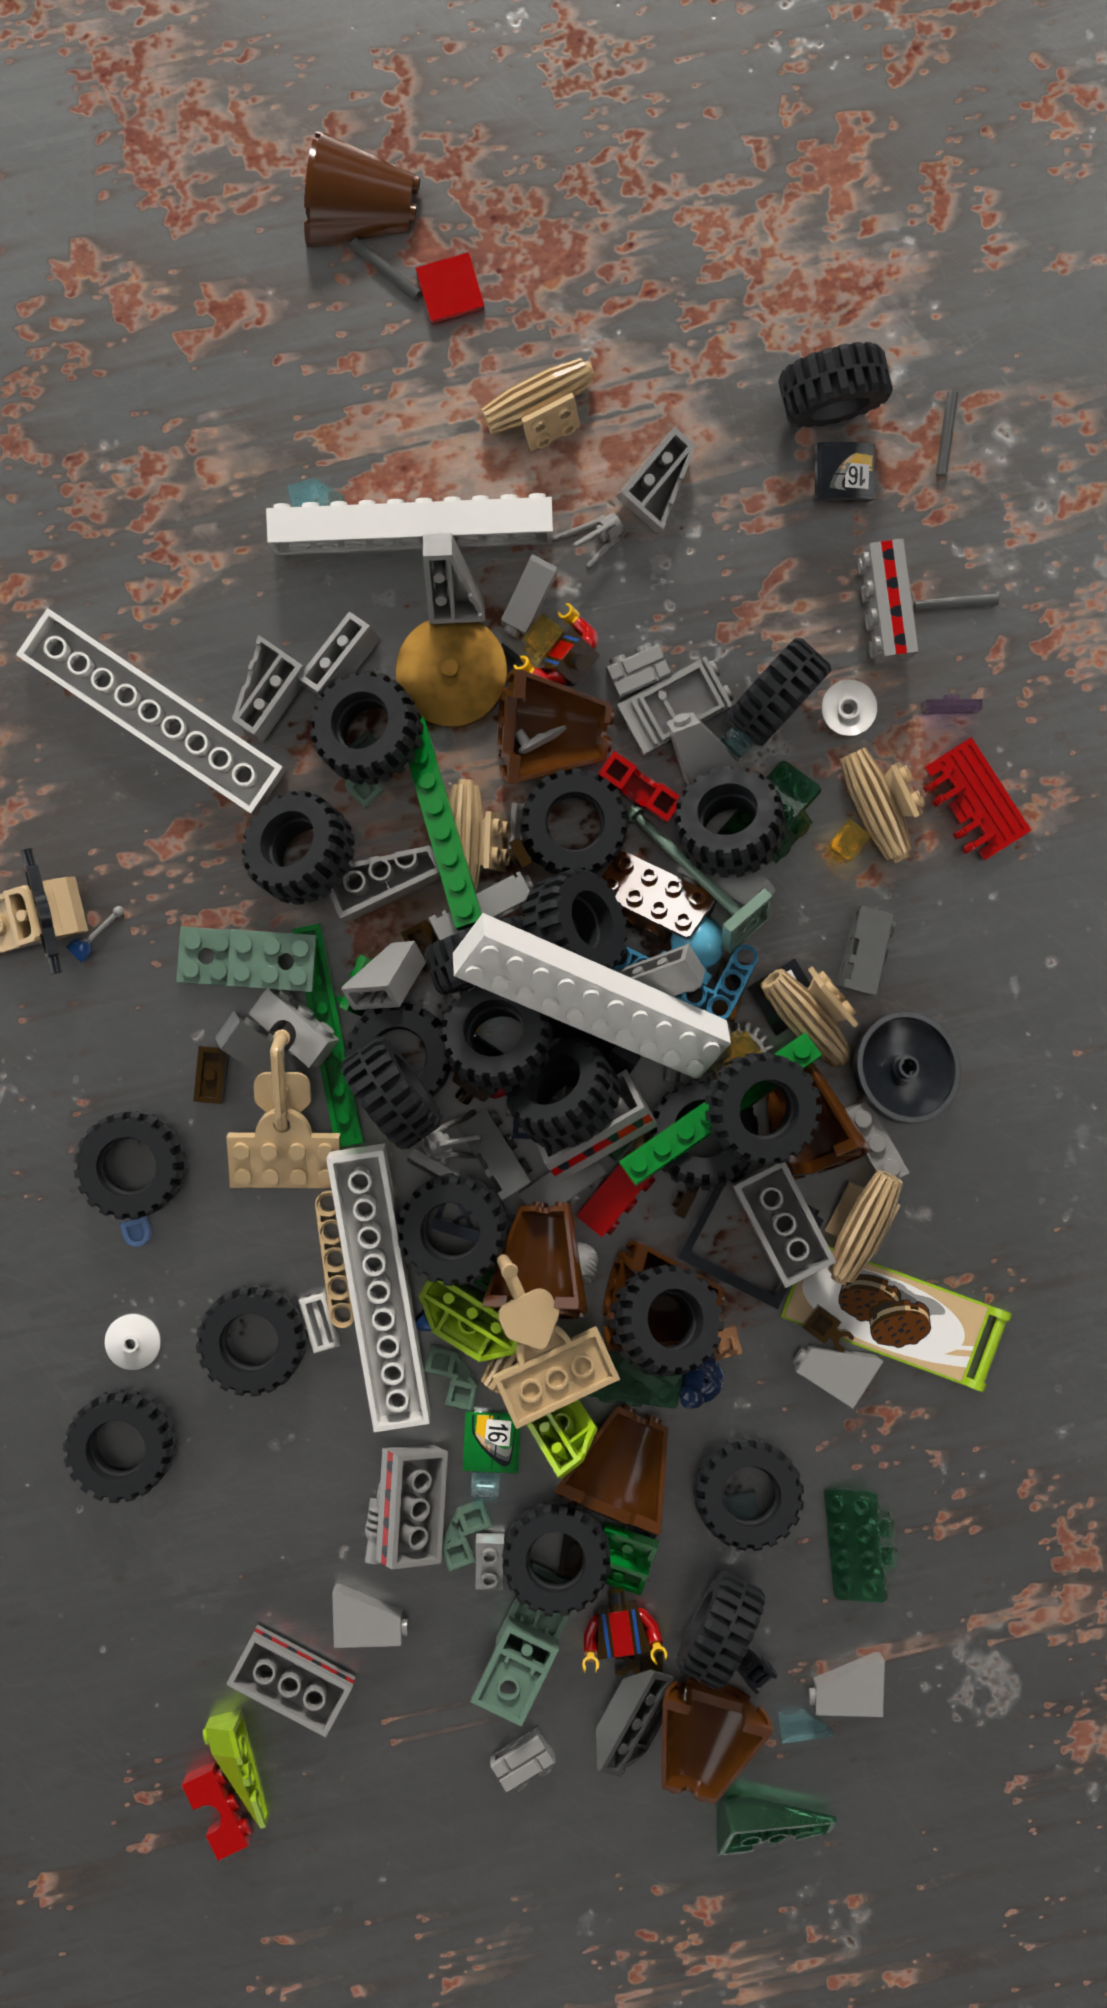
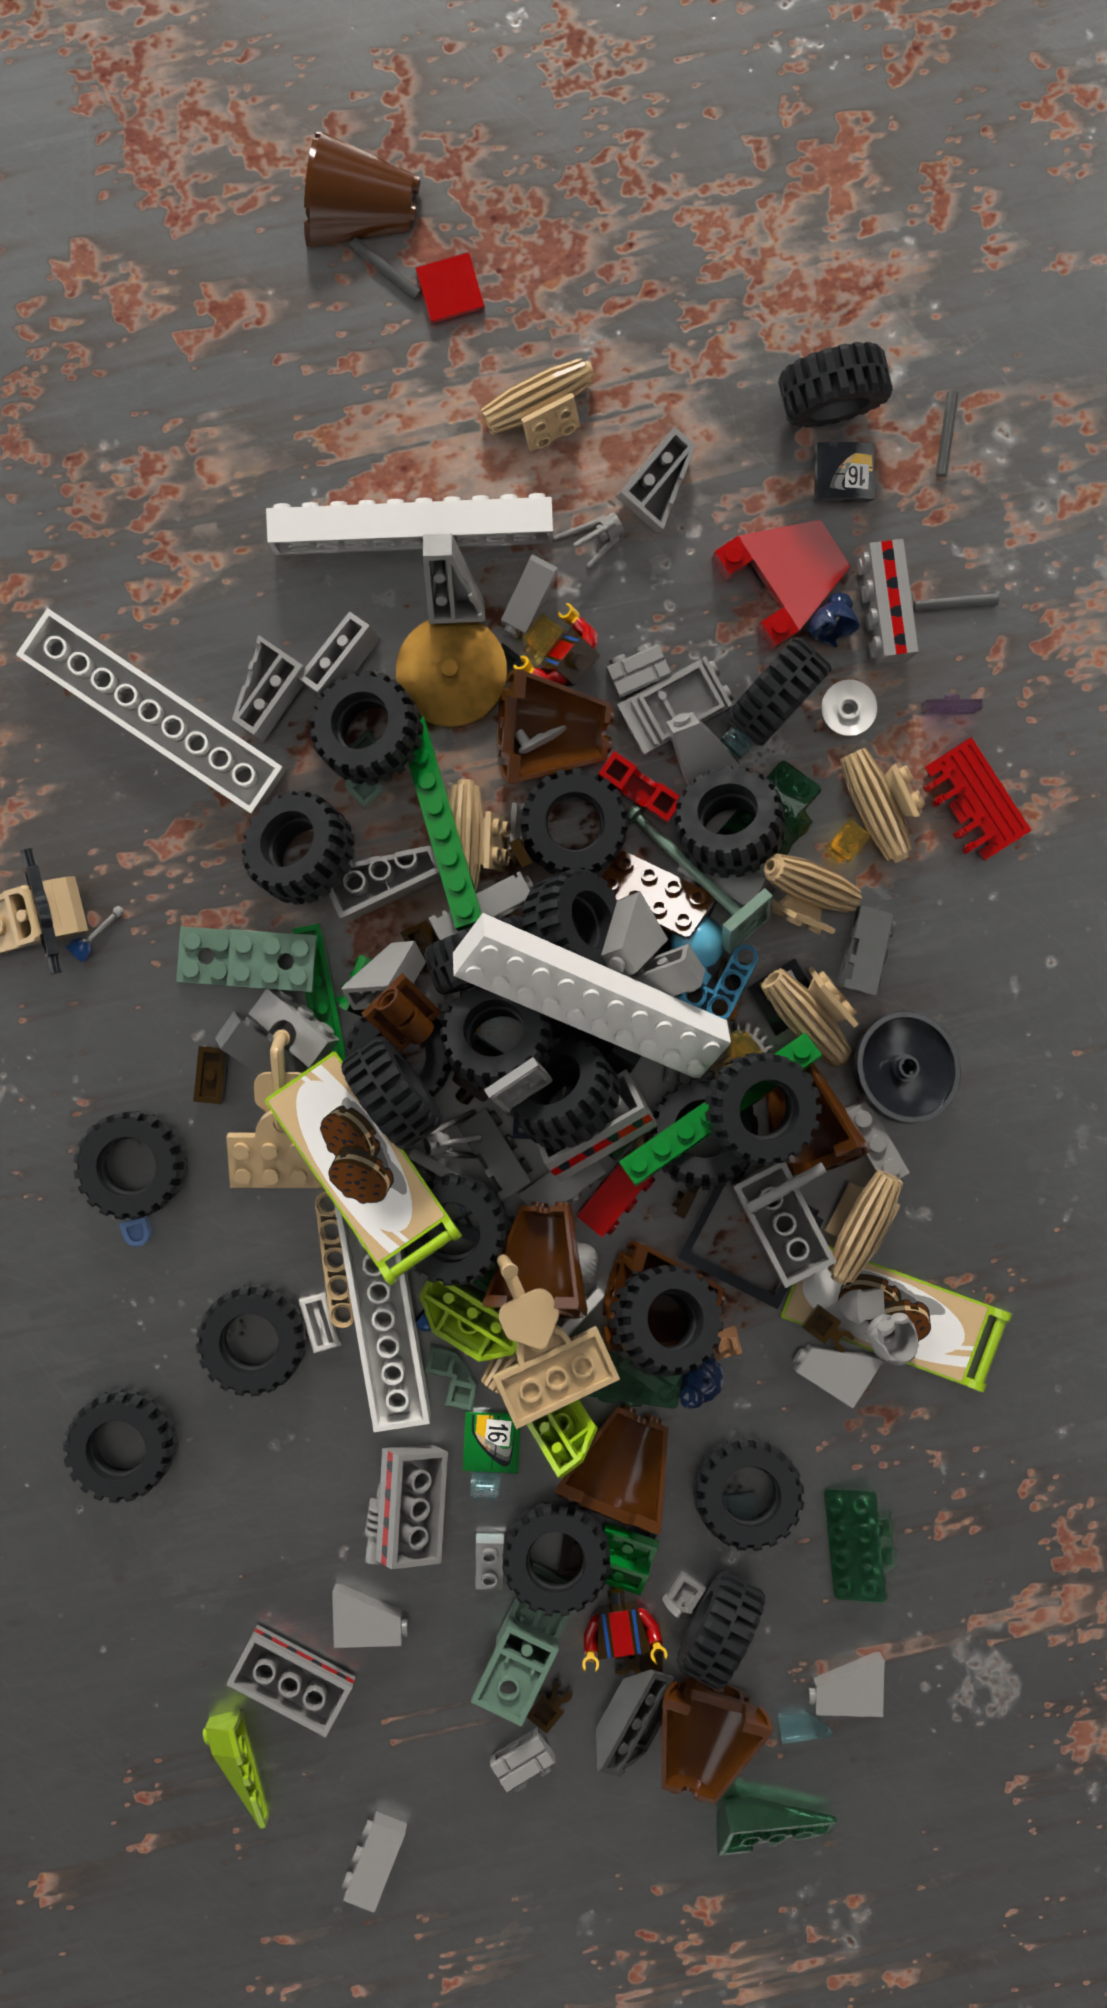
white dish [105,1314,161,1370] -> none
red arch [181,1760,253,1861] -> none
clear light blue tile [287,478,345,507] -> none
sand green tile [442,1499,492,1572] -> none
black piece [737,1643,778,1694] -> none
none -> flag [265,1052,462,1286]
none -> light grey brick [341,1811,407,1913]
none -> reddish brown plate [361,973,441,1052]
none -> light grey tile [484,1057,553,1112]
none -> dark brown plate [526,1679,573,1734]
none -> white tile [559,1285,604,1336]
none -> light grey slope [601,891,668,976]
none -> light grey tile [662,1571,706,1620]
none -> red wedge [712,520,851,651]
none -> light grey bar [746,1163,827,1214]
none -> tan plate [764,854,862,935]
none -> dark blue piece [808,592,860,648]
none -> light grey tile [837,1288,885,1324]
none -> light grey hair [865,1313,919,1365]

